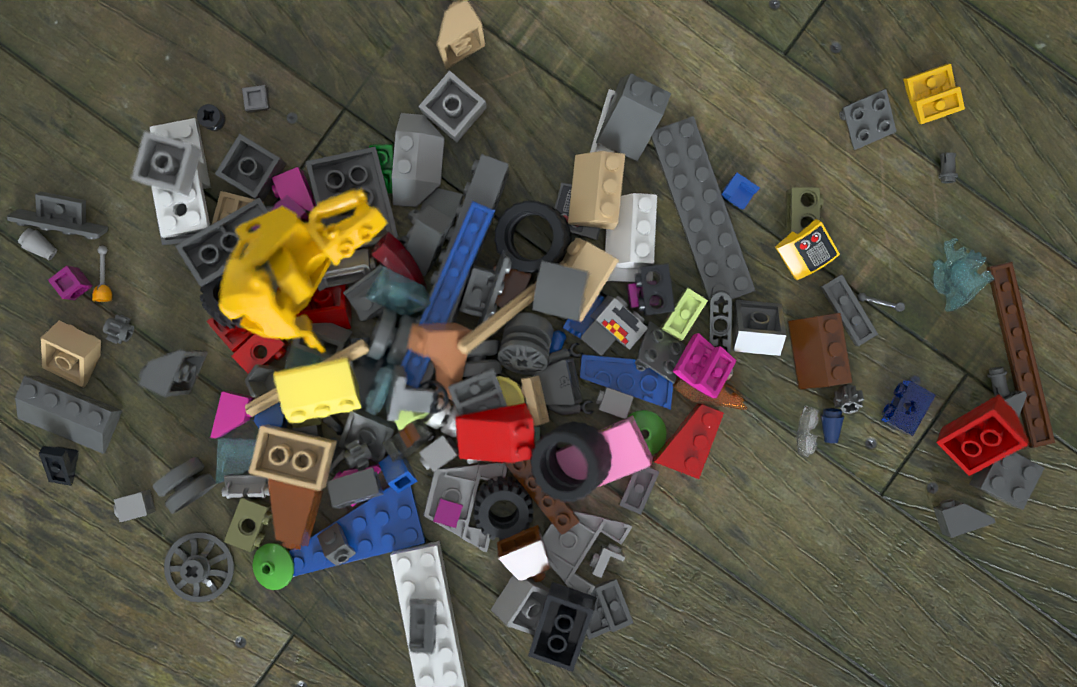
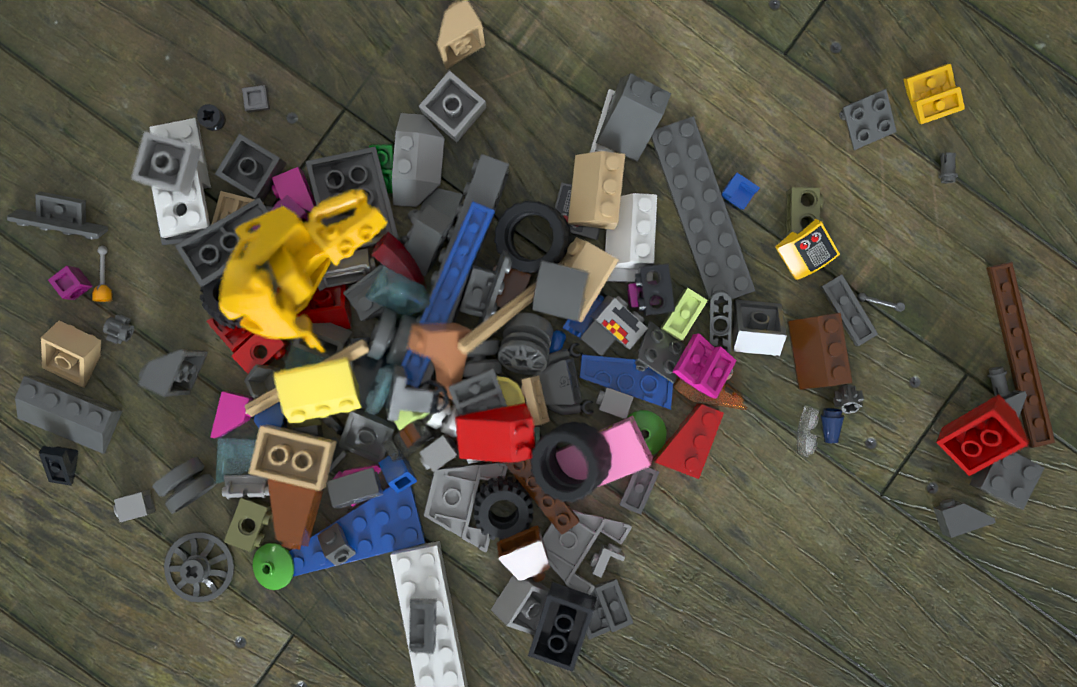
light grey cone [18,228,57,260] -> none
dark grey gear [343,440,372,471] -> none
magenta tile [433,498,463,528] -> none
clear blue brick [881,381,936,436] -> none
clear light blue helmet [932,238,995,312] -> none

